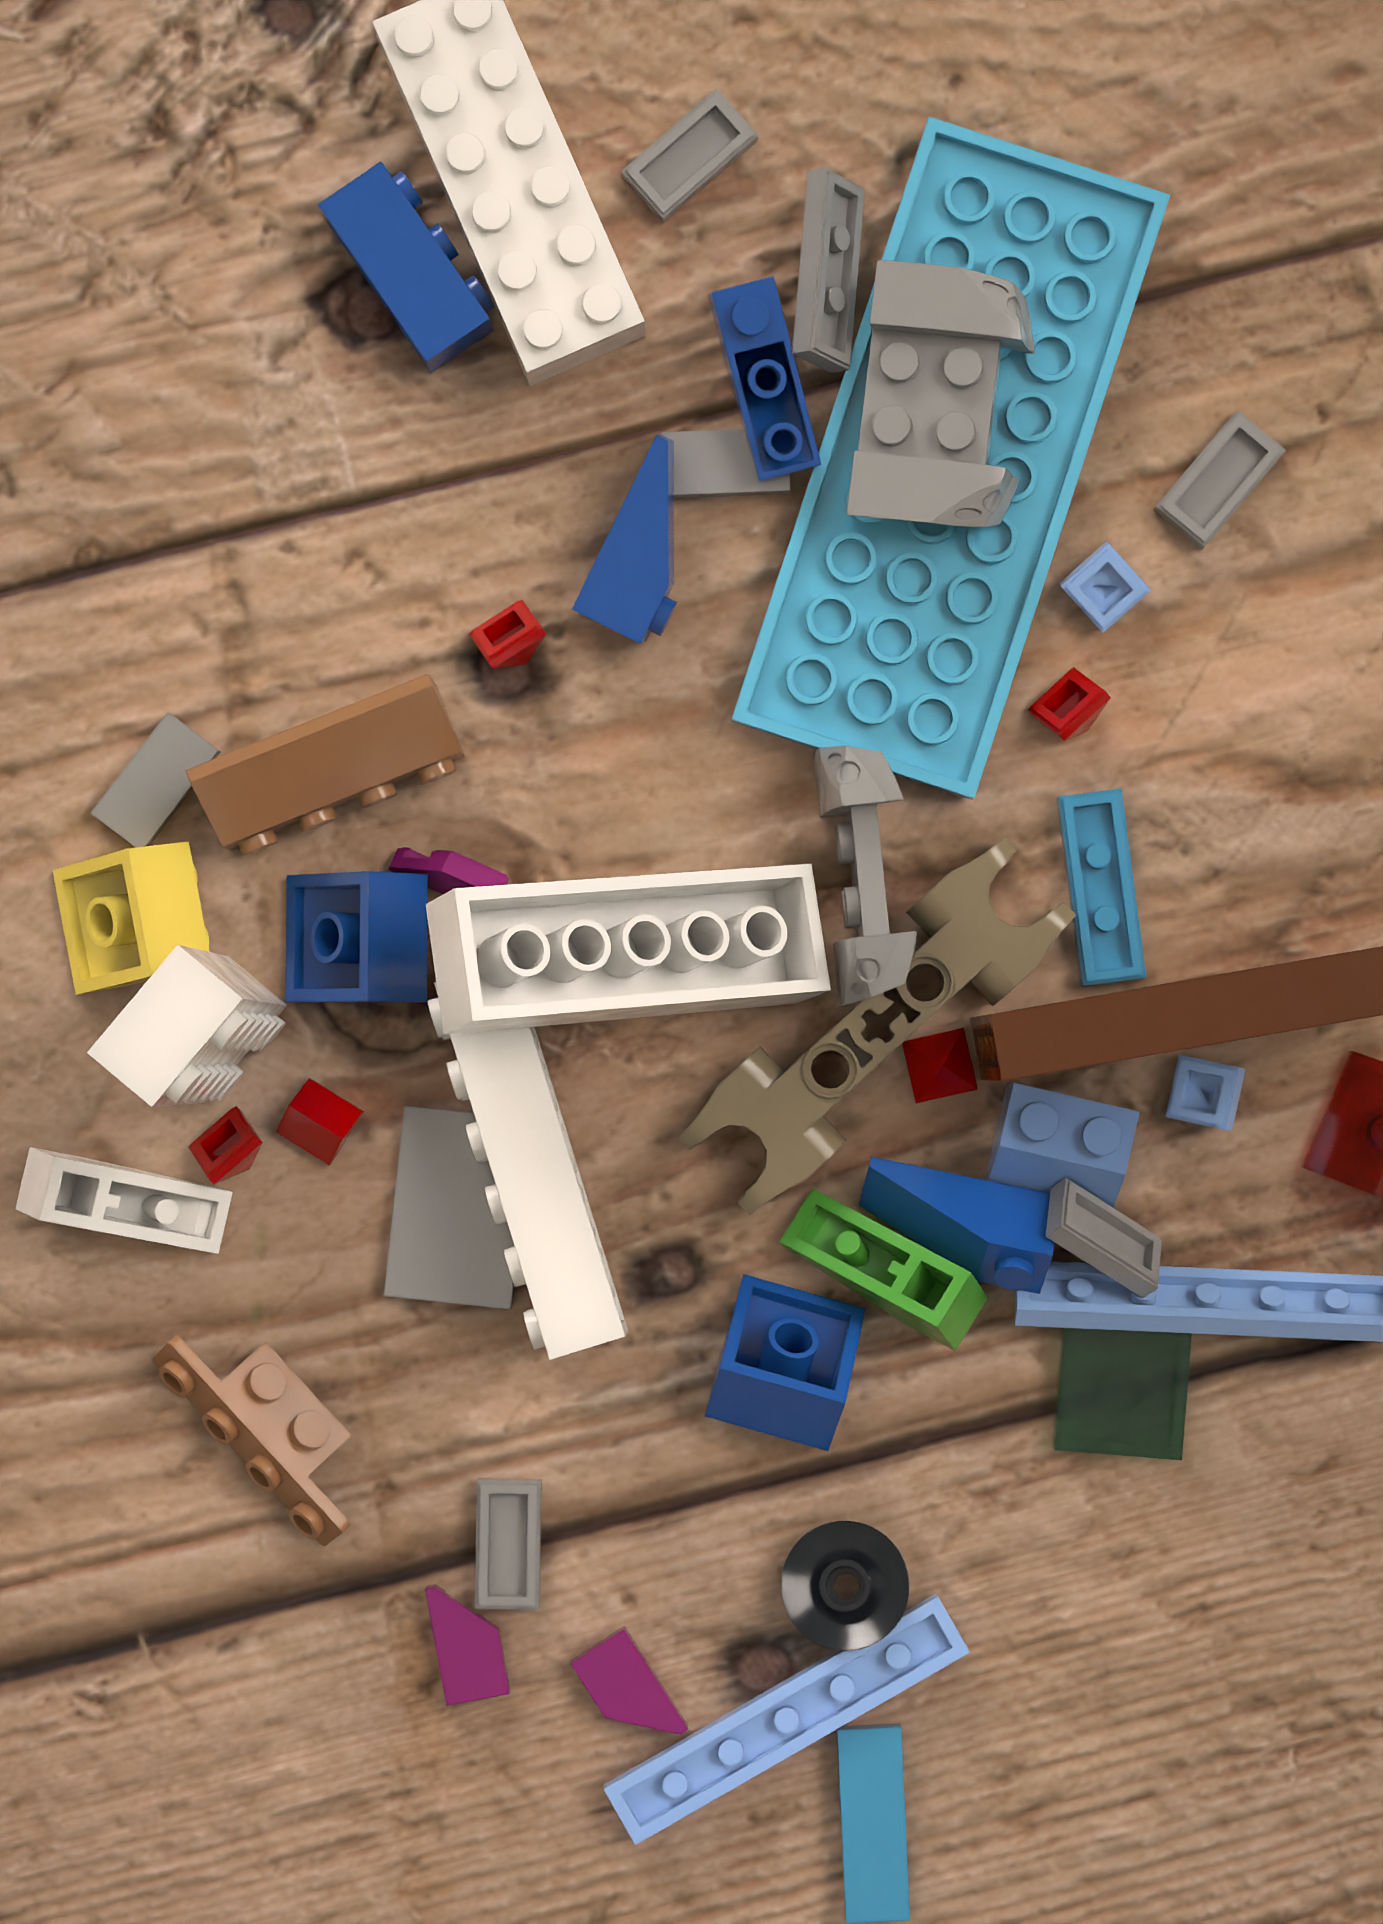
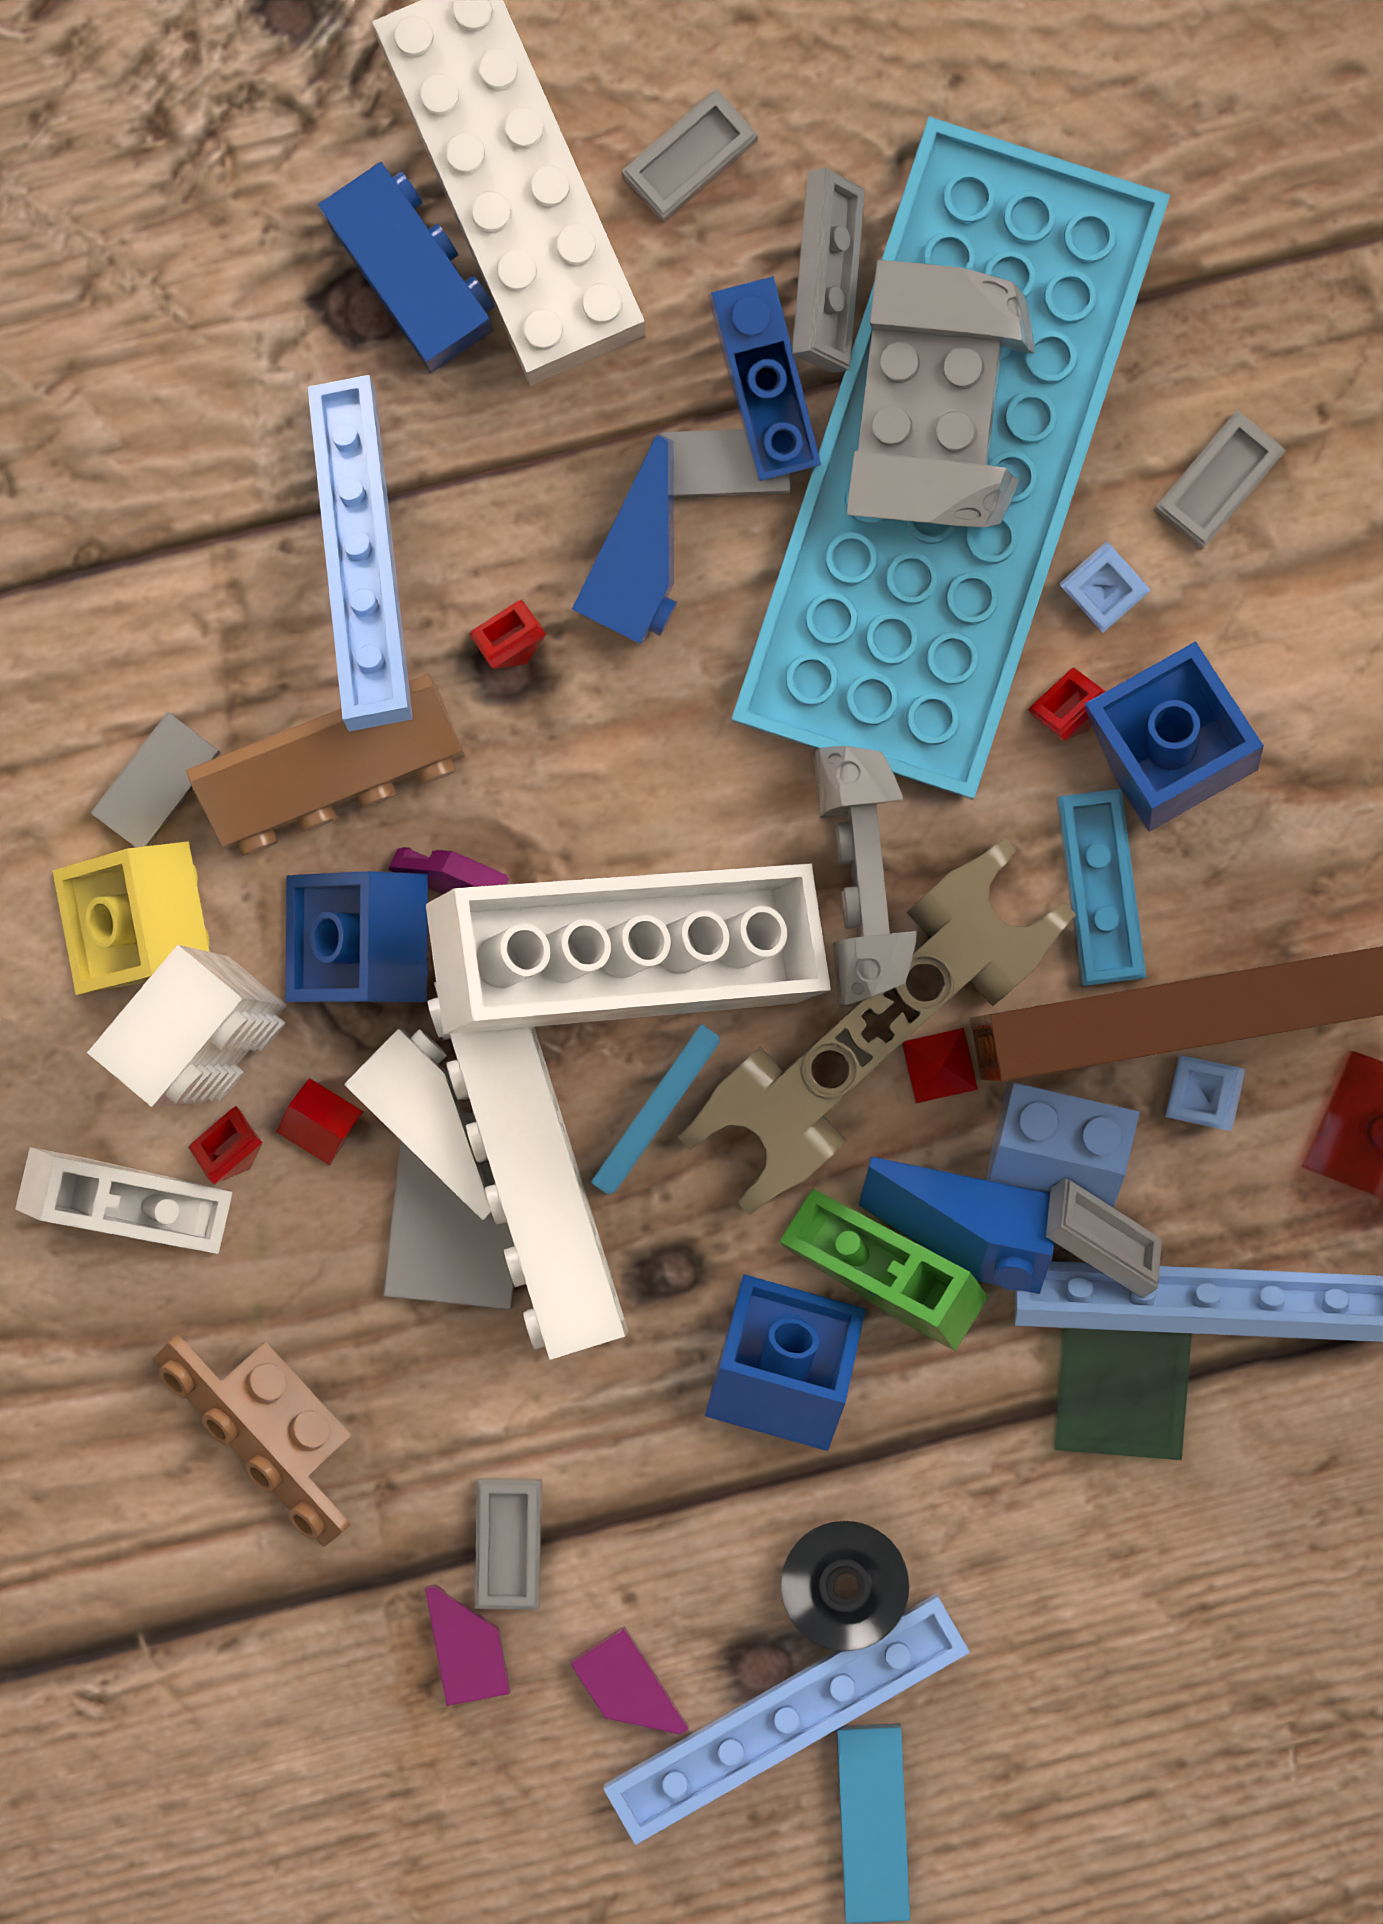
none -> light blue plate [308,375,413,732]
none -> white slope [344,1029,492,1220]
none -> dark azure tile [591,1024,720,1195]
none -> blue slope [1085,641,1264,832]

